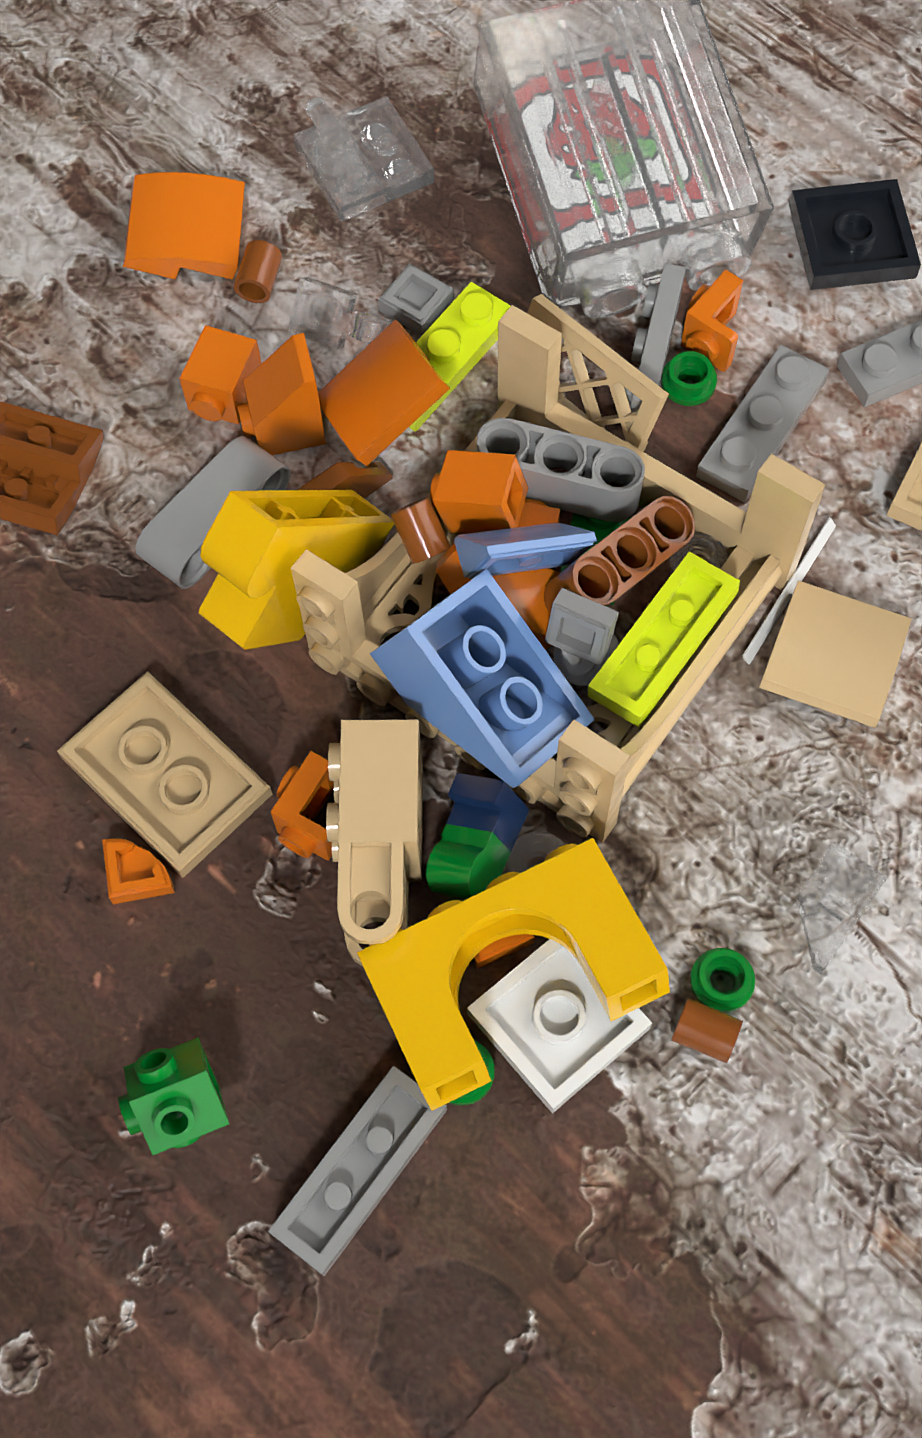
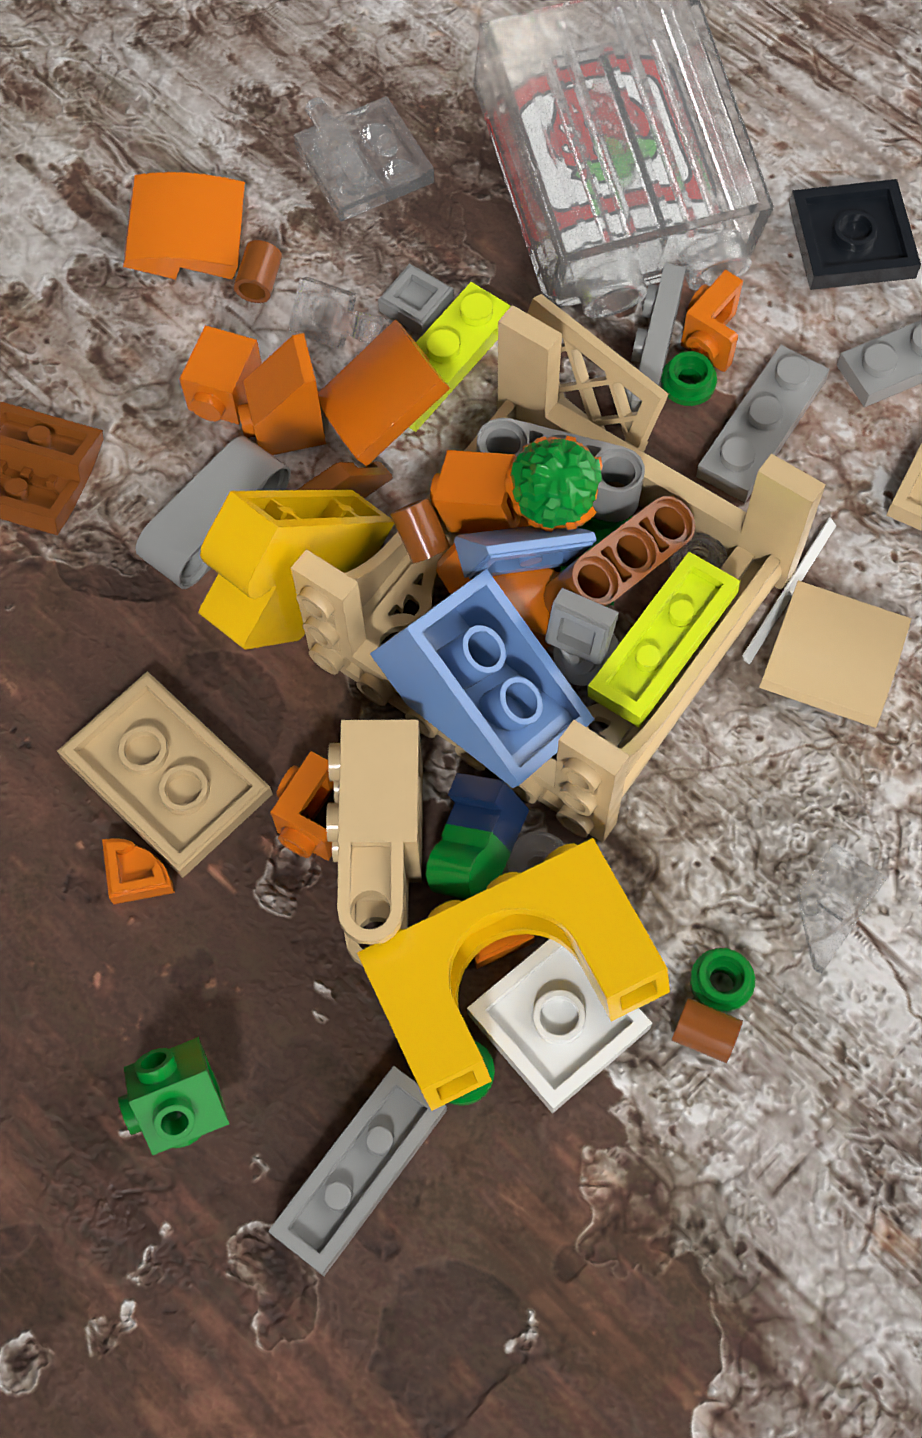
none -> green piece [505,436,603,532]

